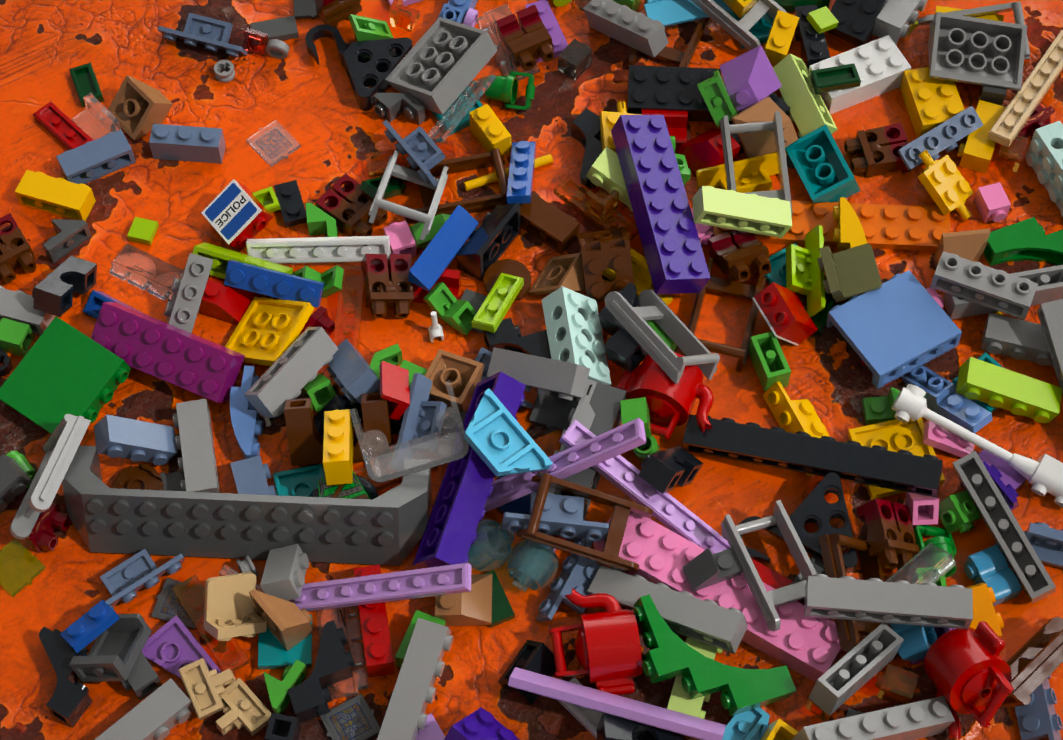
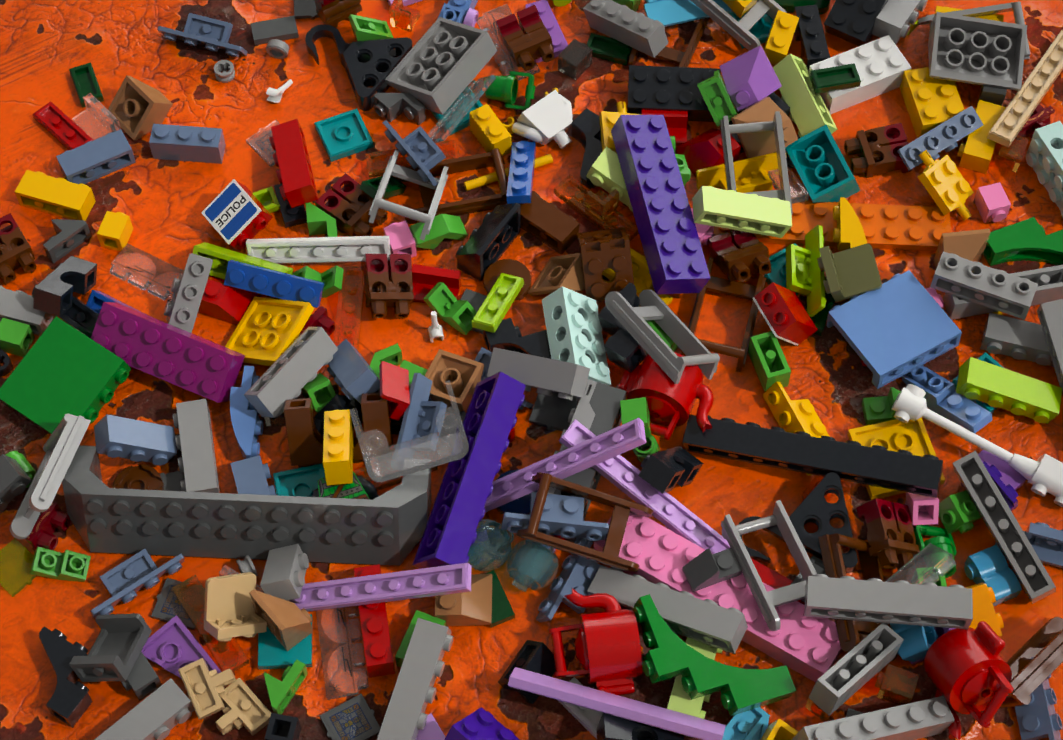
blue plate [60,600,120,653] -> none
lime tile [127,217,159,245] -> none
clear red tile [244,28,268,57] -> none
black arch [288,620,355,723] -> none
blue slope [408,205,479,292] -> none
medium azure wing [463,388,553,476] -> none
lime tile [806,6,839,34] -> none
bright pink plate [923,420,974,458] -> none
none -> bright green slope [30,547,91,582]
none -> black plate [60,296,99,338]
none -> yellow brick [97,211,133,252]
none -> white hand [266,79,293,103]
none -> red brick [269,119,319,208]
none -> teal tile [314,108,374,162]
none -> white torso [502,88,573,149]
none -> dark green tile [584,33,633,66]
none -> clear tile [768,167,809,204]

